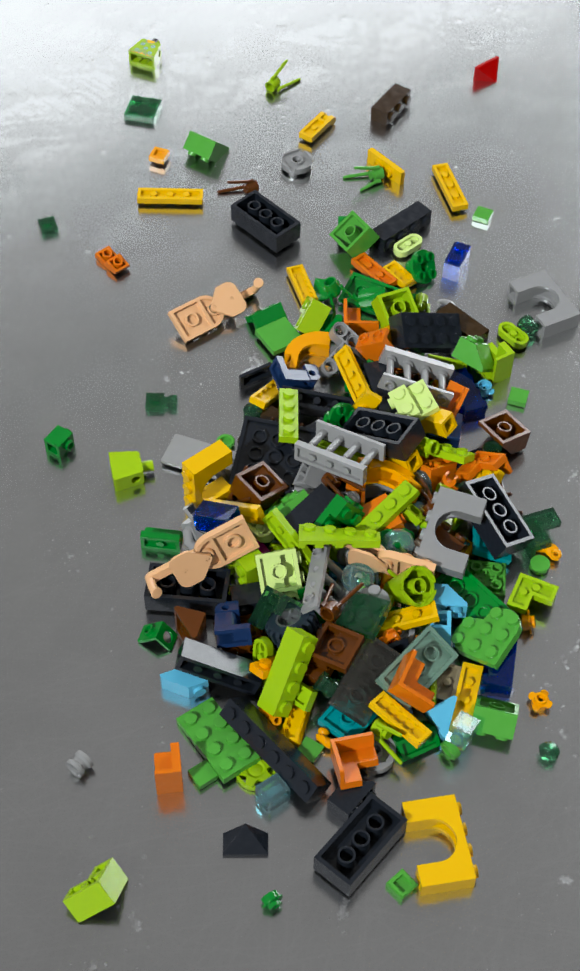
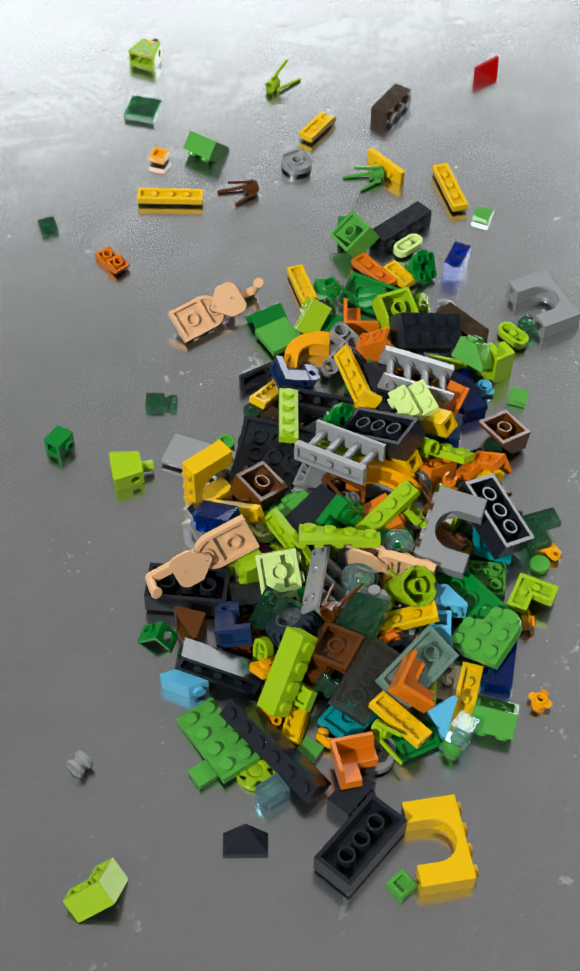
green panel [140,527,183,552] -> none
orange panel [154,742,184,795] -> none
black brick [231,190,301,253] -> none
green plate [261,890,283,911] -> none
clear green plate [539,741,560,763] -> none

